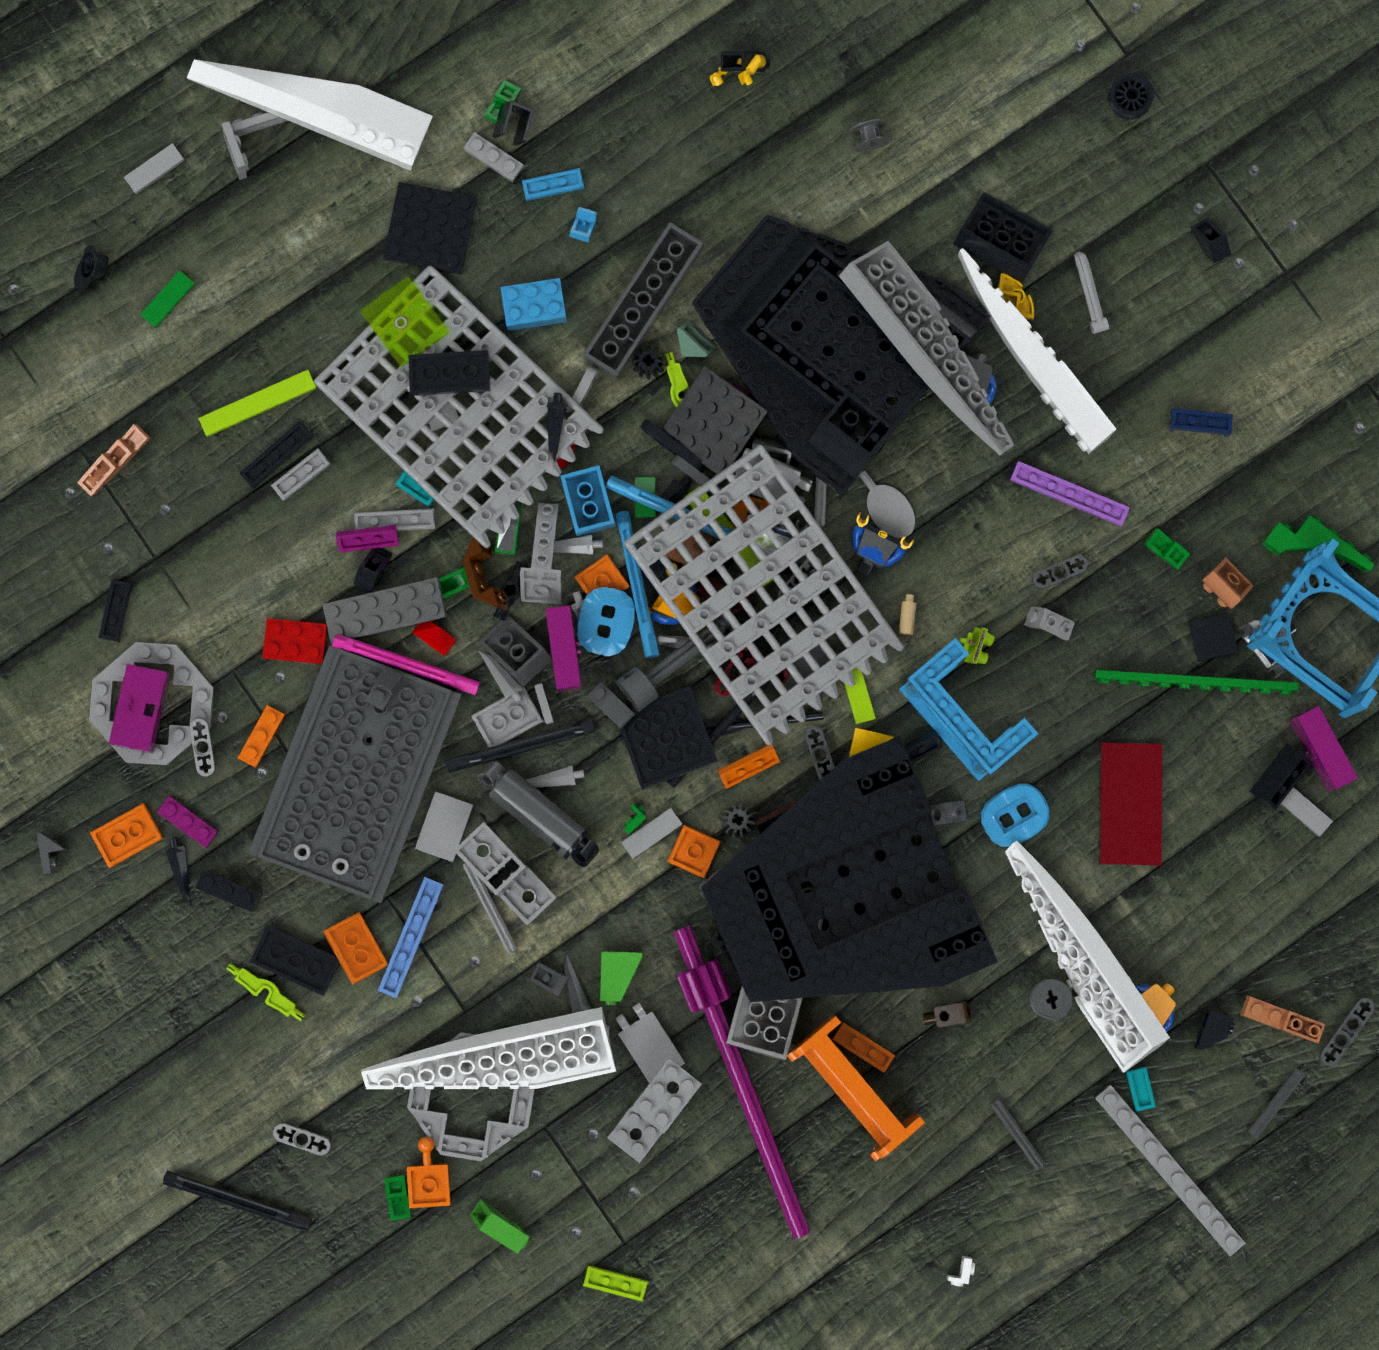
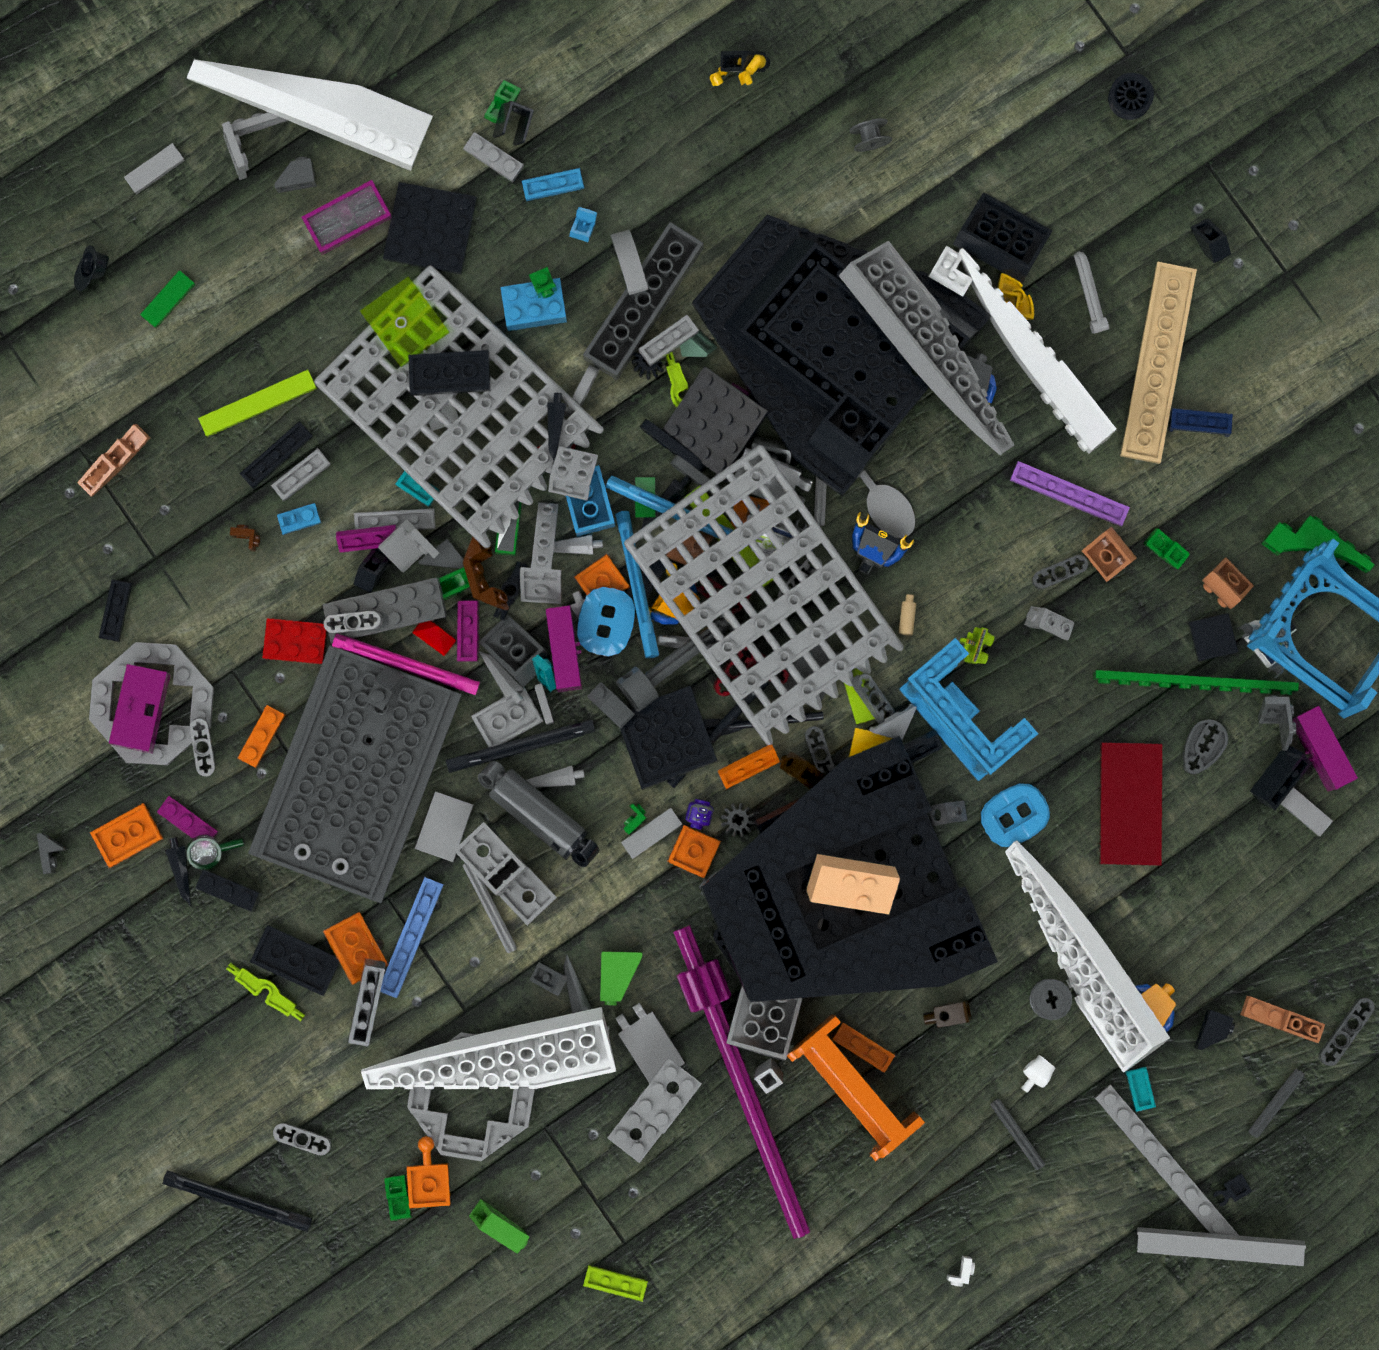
none -> piece [186,835,244,870]
none -> reddish brown bracket [230,524,260,552]
none -> dark grey slope [274,157,317,193]
none -> dark azure plate [277,503,321,535]
none -> clear brick [301,180,391,255]
none -> light grey beam [324,611,383,633]
none -> dark grey brick [348,958,385,1046]
none -> light grey bracket [378,519,439,573]
none -> dark grey tile [418,539,464,569]
none -> magenta plate [457,601,479,662]
none -> green bracket [529,267,557,298]
none -> teal plate [532,655,556,692]
none -> light grey bracket [548,447,598,501]
none -> light grey slope [610,230,648,295]
none -> light grey plate [638,315,699,367]
none -> dark purple head [685,799,714,830]
none -> light grey brick [754,1058,784,1094]
none -> dark brown torso [780,752,825,790]
none -> light nougat brick [806,854,900,914]
none -> dark grey beam [853,674,895,724]
none -> light grey tile [870,704,917,740]
none -> white plate [928,246,973,296]
none -> dark azure plate [945,682,980,719]
none -> white piece [1021,1055,1056,1093]
none -> nougat brick [1082,527,1137,582]
none -> tan plate [1120,262,1197,464]
none -> light grey tile [1137,1227,1306,1266]
none -> dark grey piece [1183,720,1228,775]
none -> black plate [1213,1173,1252,1206]
none -> dark grey bracket [1258,695,1296,751]

